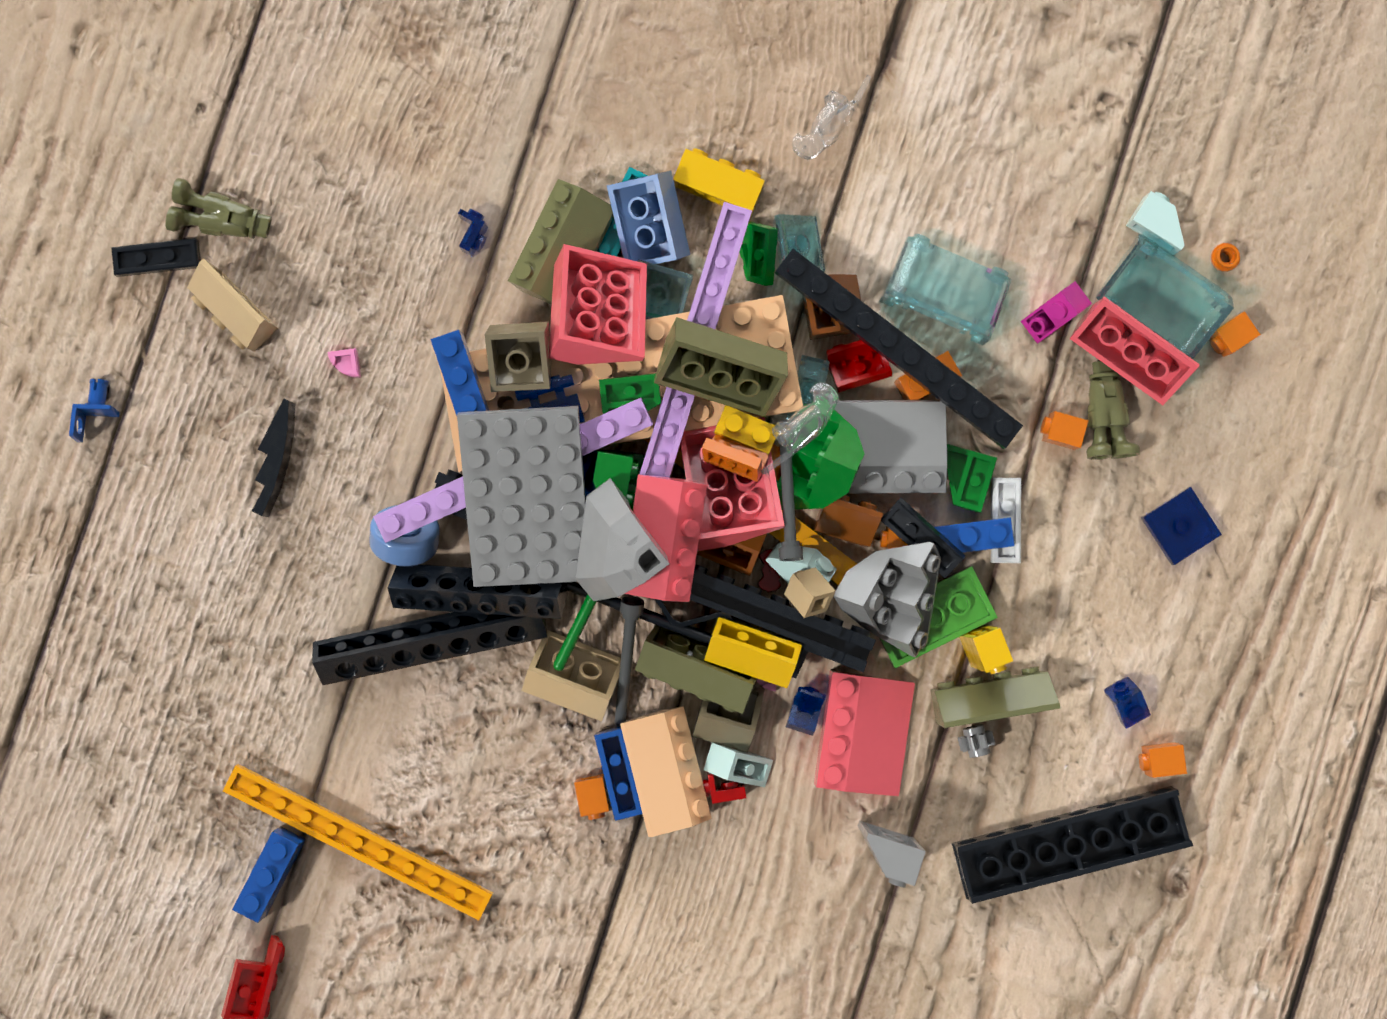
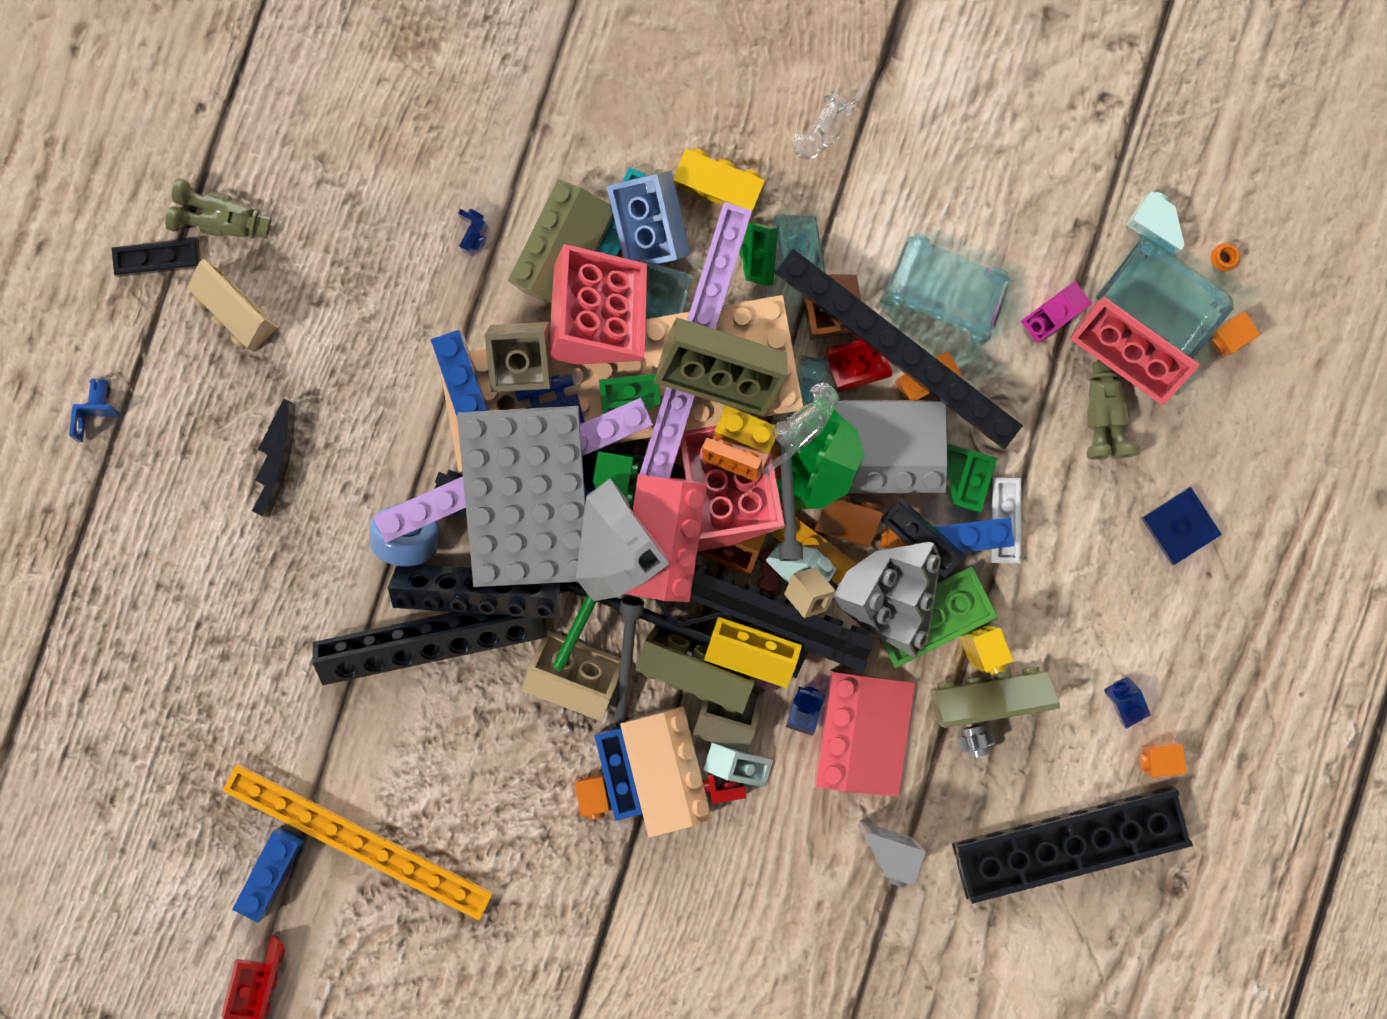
bright pink tile [328,348,361,378] -> none
orange brick [1040,411,1089,450] -> none

